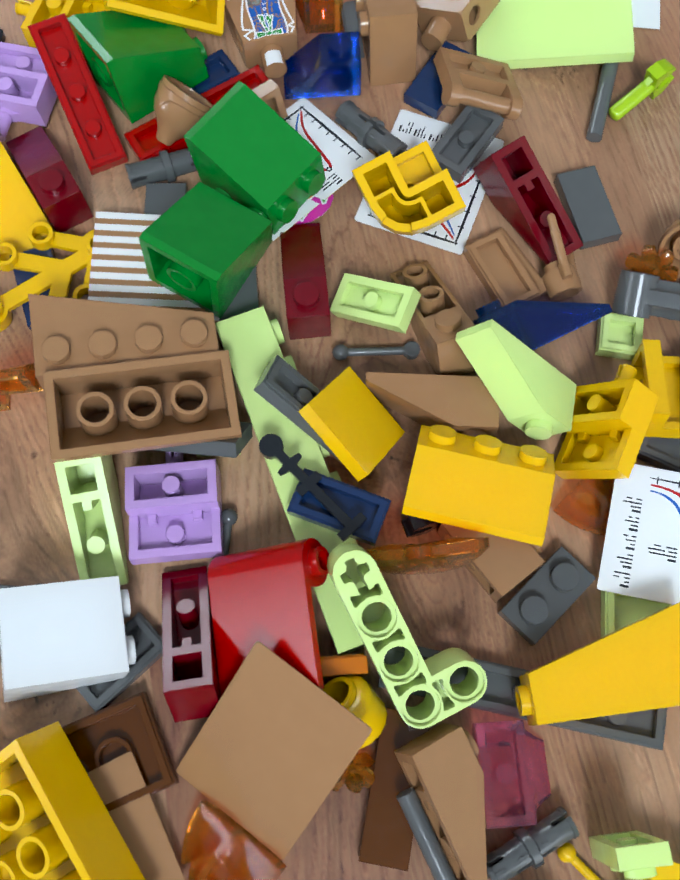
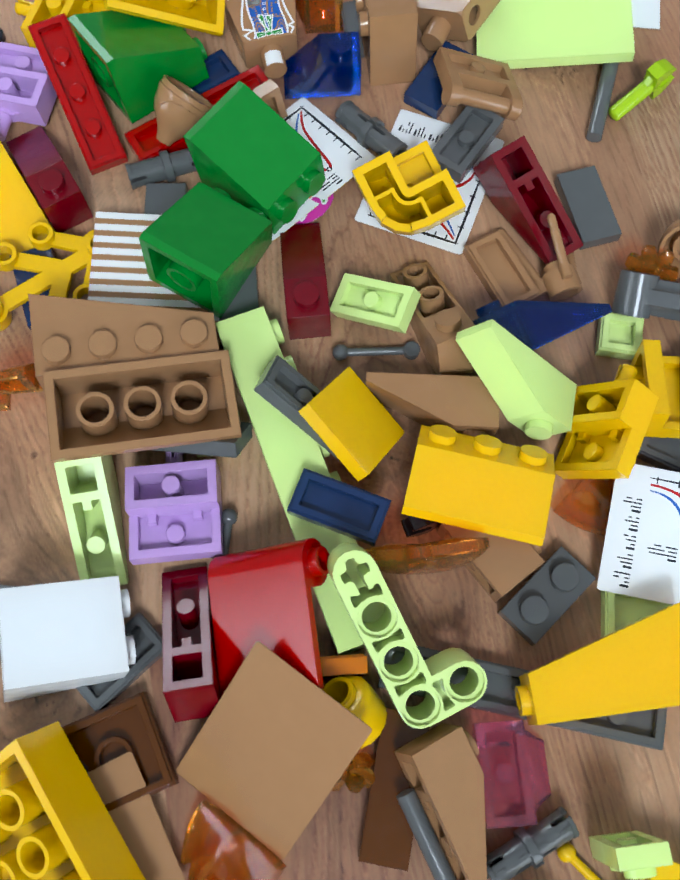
black piece [259,434,367,542] -> none

